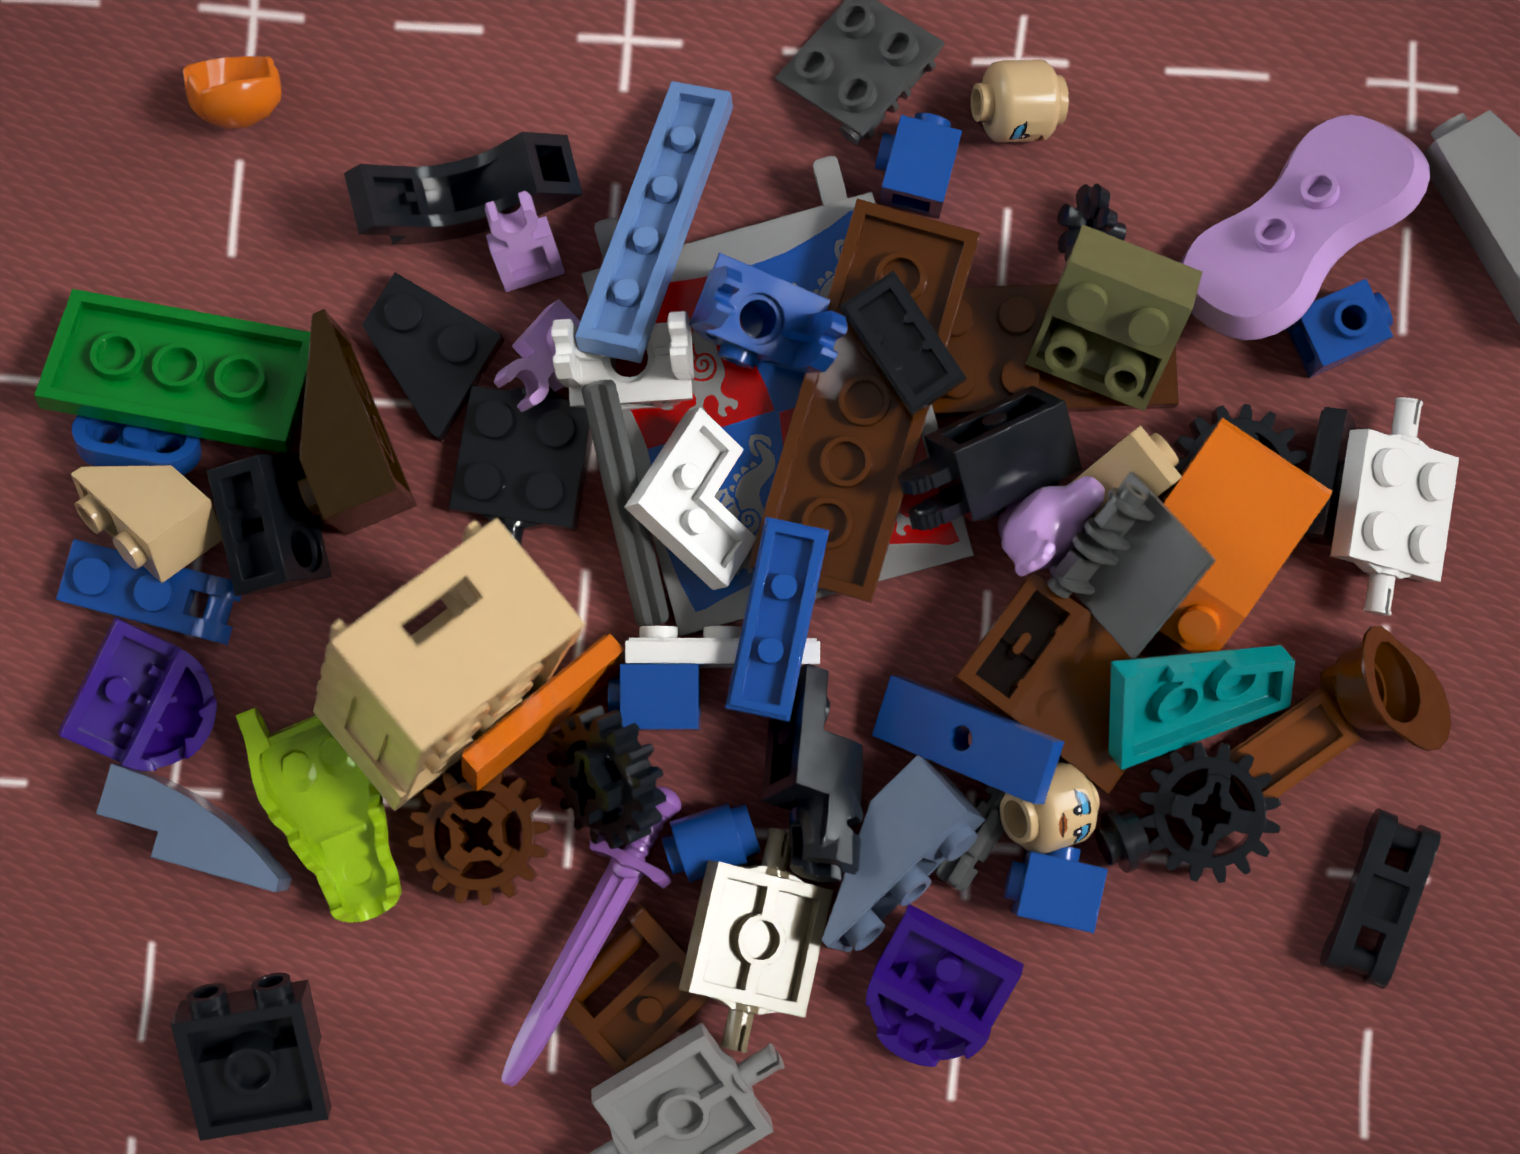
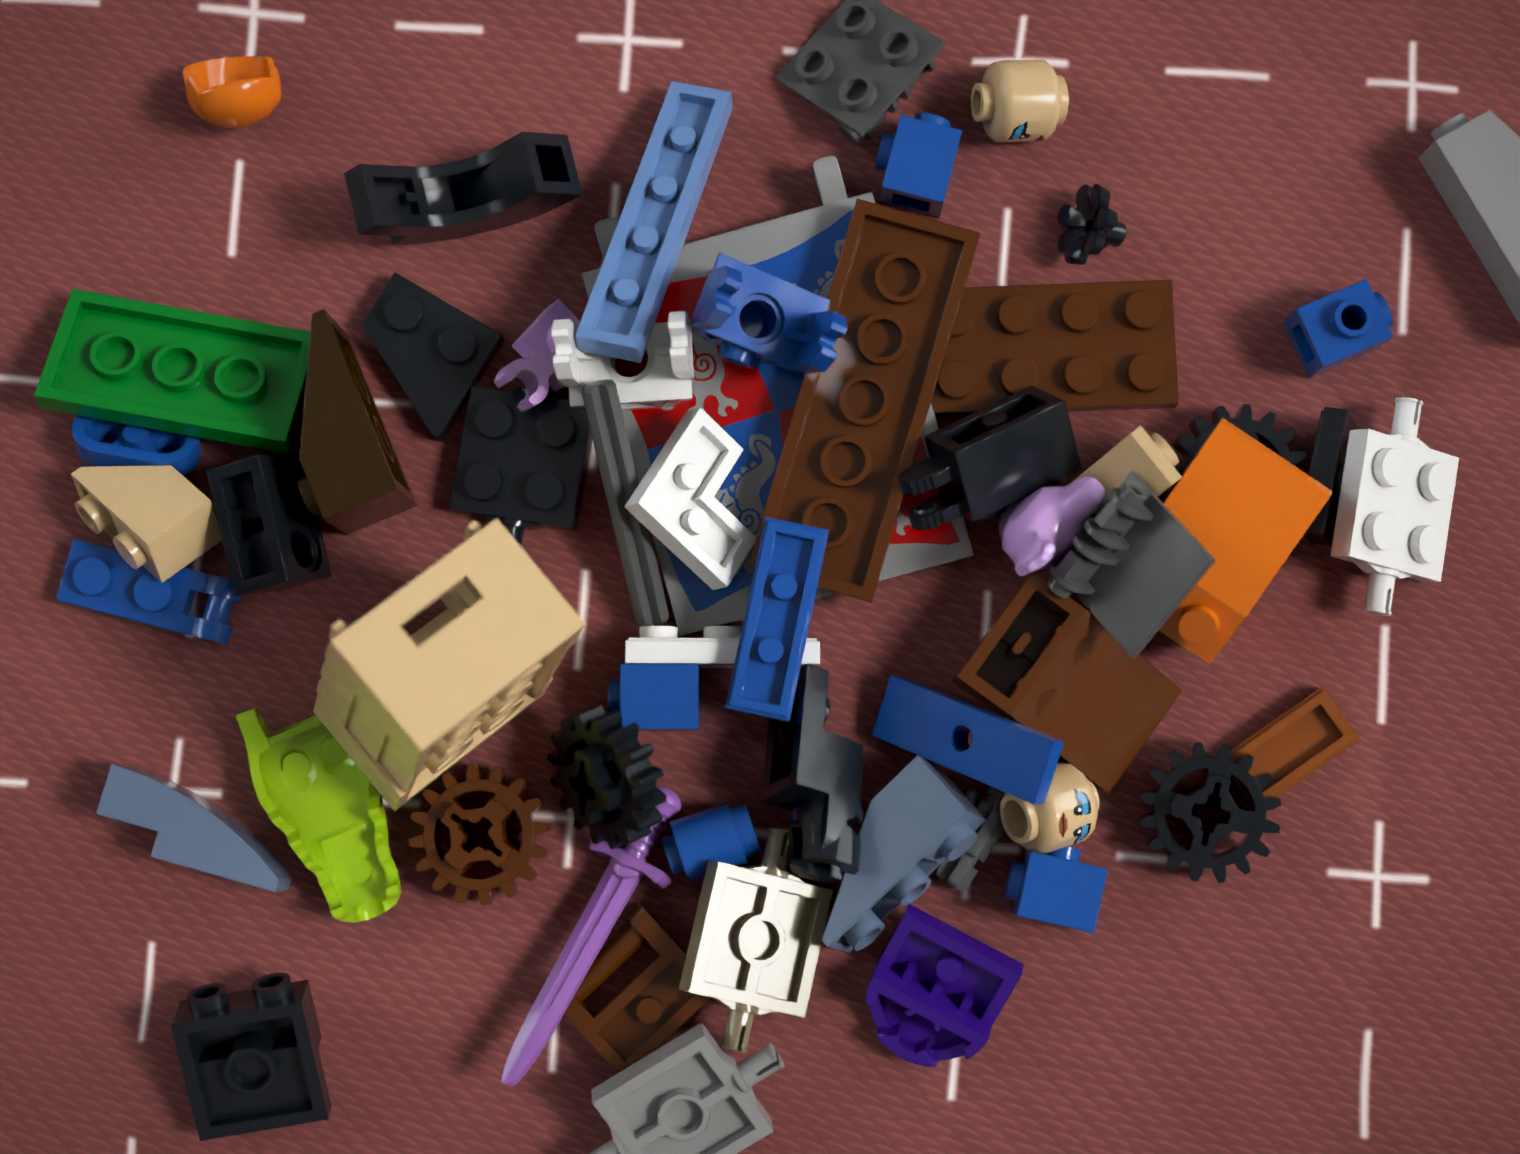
dark purple slope [57,617,217,771] -> none
orange tile [461,634,625,792] -> none
lavender plate [485,191,565,292] -> none
black plate [840,271,967,417] -> none
olive slope [1026,224,1203,411] -> none
black plate [1095,809,1151,873] -> none
teal wing [1108,645,1295,770] -> none
lavender plate [1180,115,1430,340] -> none
reddish brown piece [1320,625,1451,751] -> none
black plate [1320,808,1441,989] -> none

